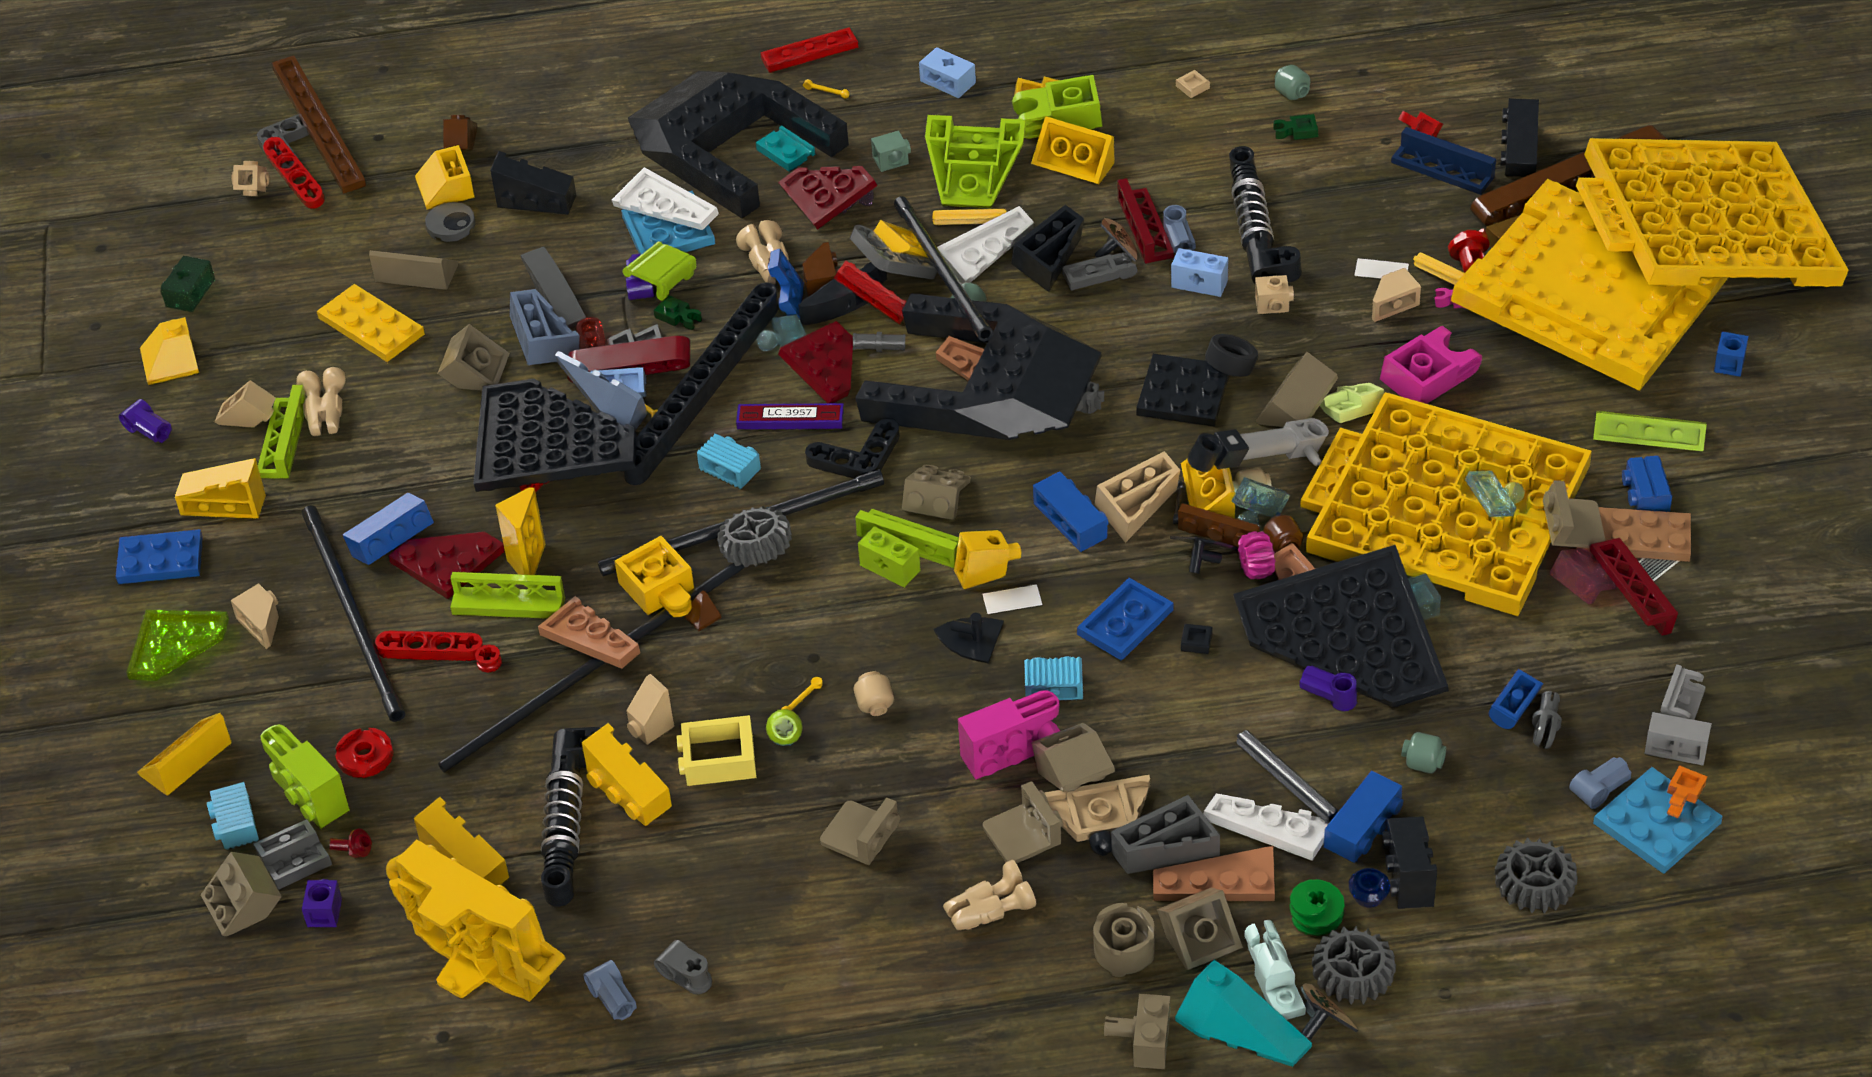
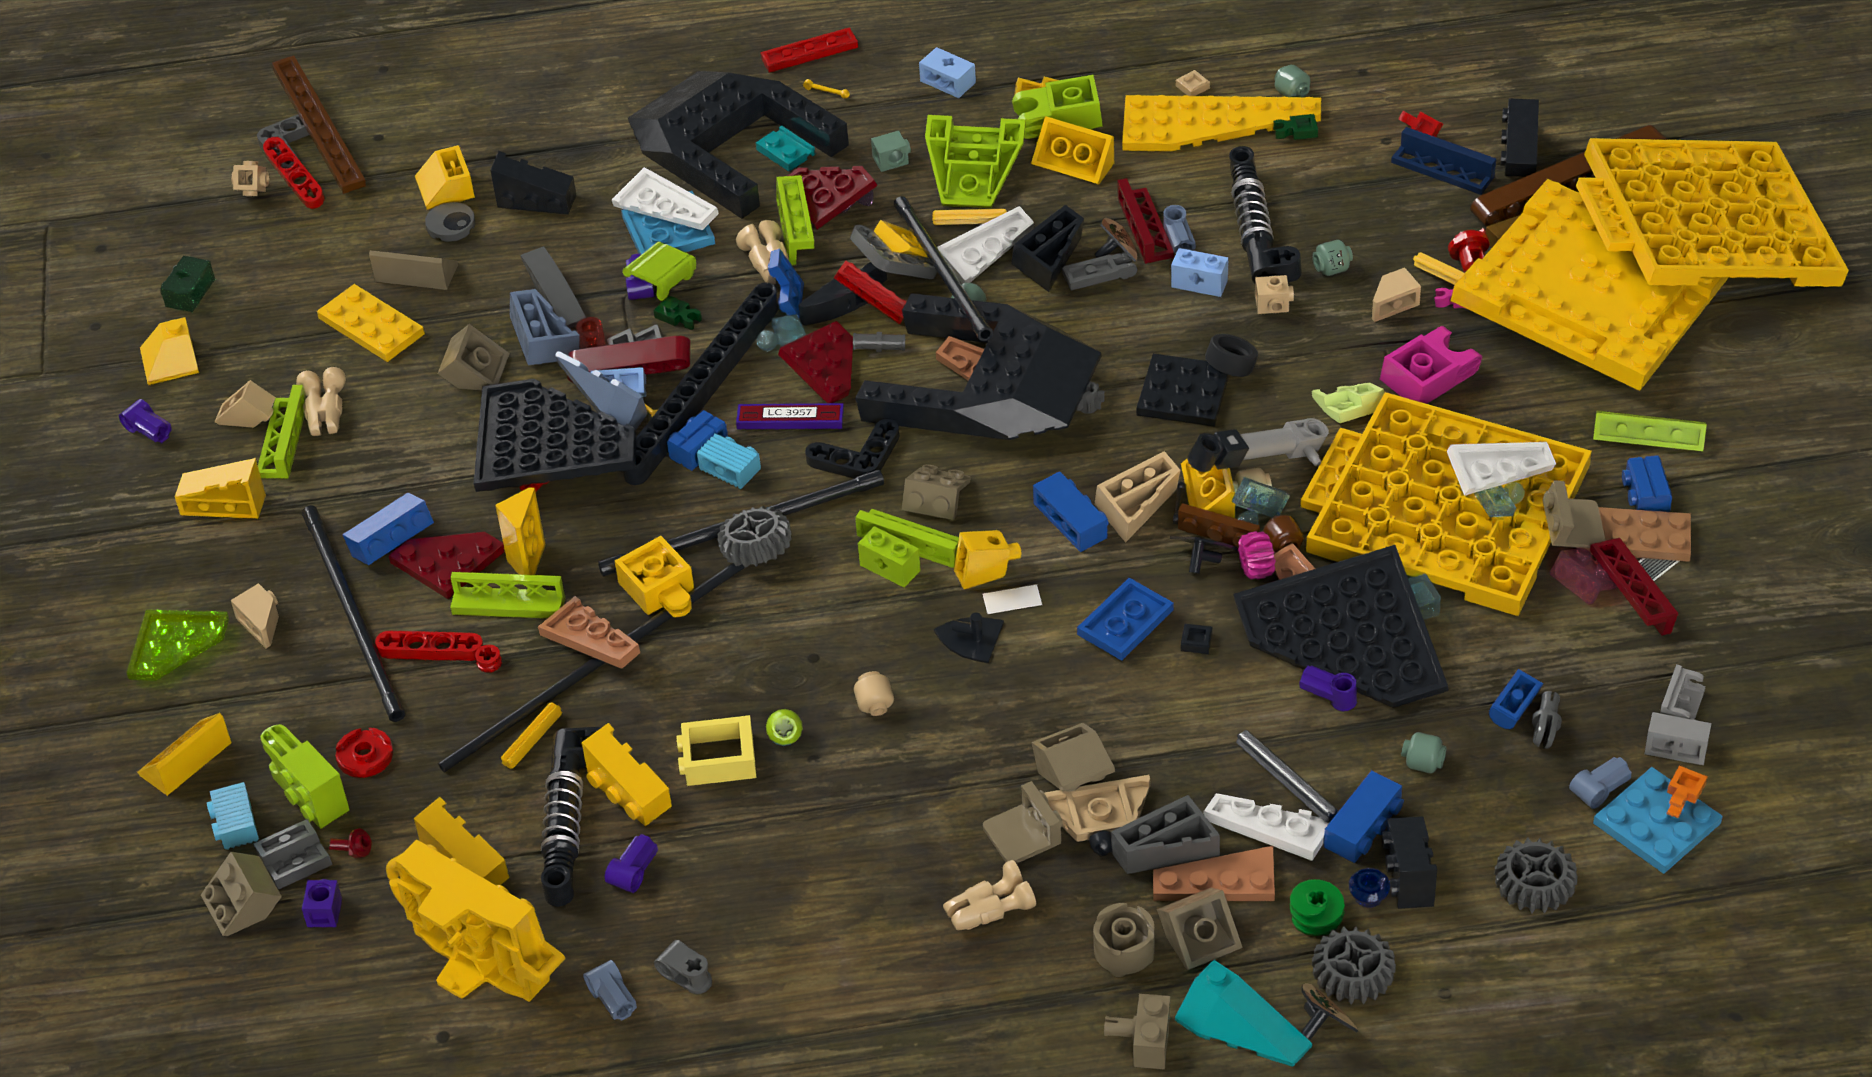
blue plate [116,529,203,584] -> none
reddish brown slope [443,115,478,150] -> none
tan slope [626,674,674,745] -> none
reddish brown slope [684,590,722,631] -> none
yellow hinge [781,677,822,711] -> none
reddish brown slope [802,242,839,297] -> none
dark tan bracket [820,797,900,865] -> none
dark pink brick [958,690,1060,780] -> none
medium azure brick [1024,656,1083,700] -> none
light aqua plate [1245,920,1306,1020] -> none
dark tan slope [1256,352,1338,427] -> none
white sticker [1354,258,1409,279] -> none
blue brick [1714,332,1749,377] -> none
none -> yellow axle [501,702,562,769]
none -> dark purple piece [605,834,658,893]
none -> blue brick [667,410,728,471]
none -> lime fence [776,175,814,265]
none -> yellow wing [1122,95,1321,151]
none -> sand green head [1313,240,1353,276]
none -> white wing [1447,442,1556,496]

